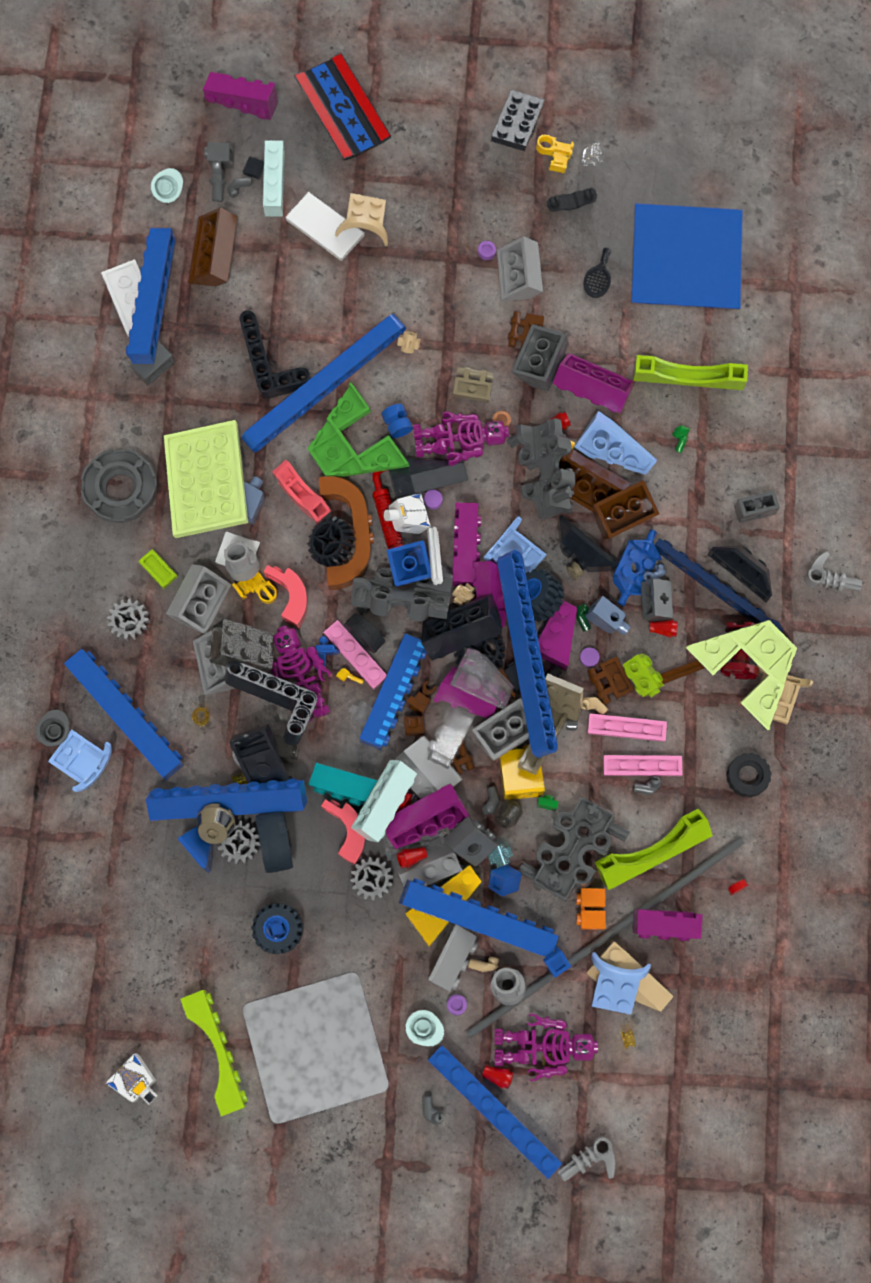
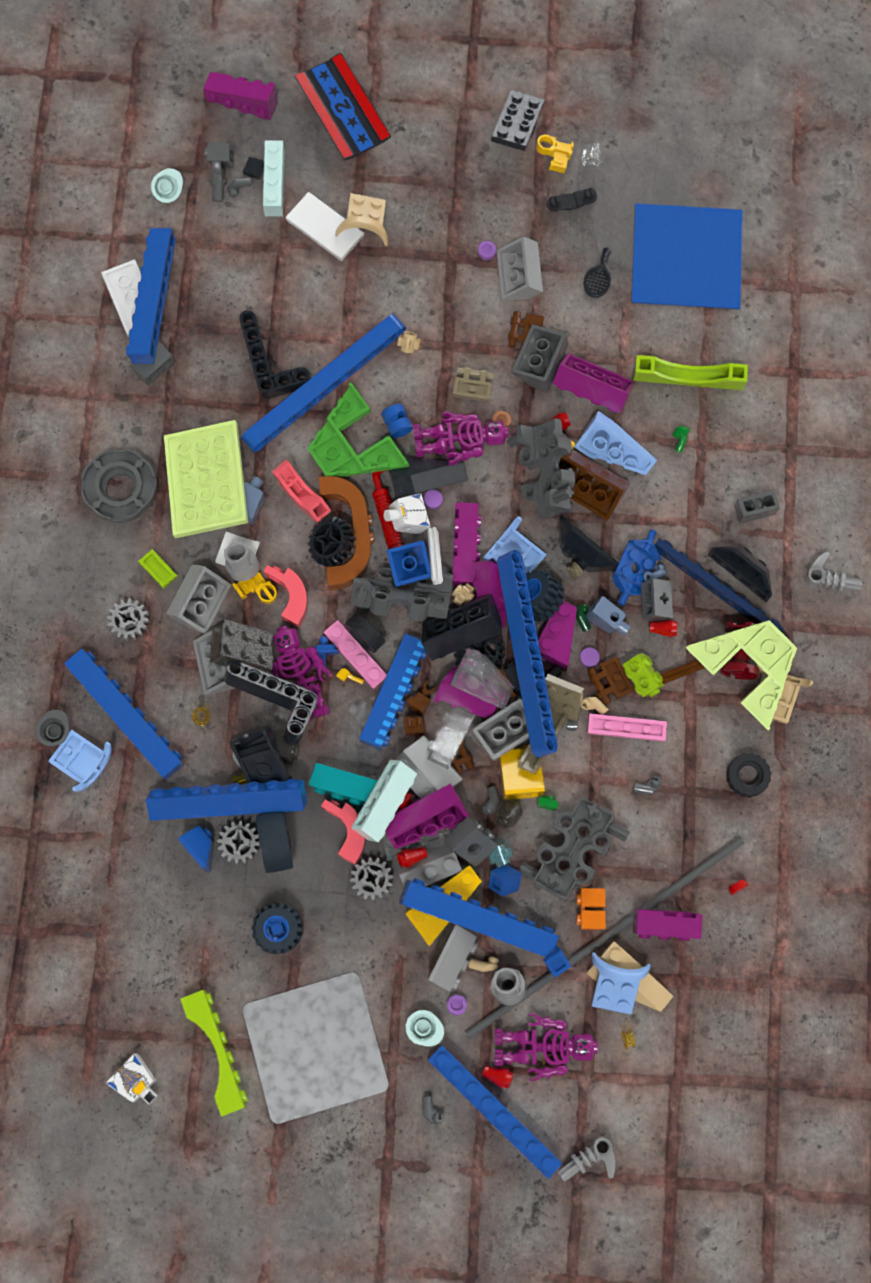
reddish brown slope [188,207,237,287] -> none
dark tan cone [196,804,235,844] -> none
reddish brown slope [593,480,659,539] -> none
lime arch [594,809,713,890] -> none
bright pink plate [603,755,682,776] -> none

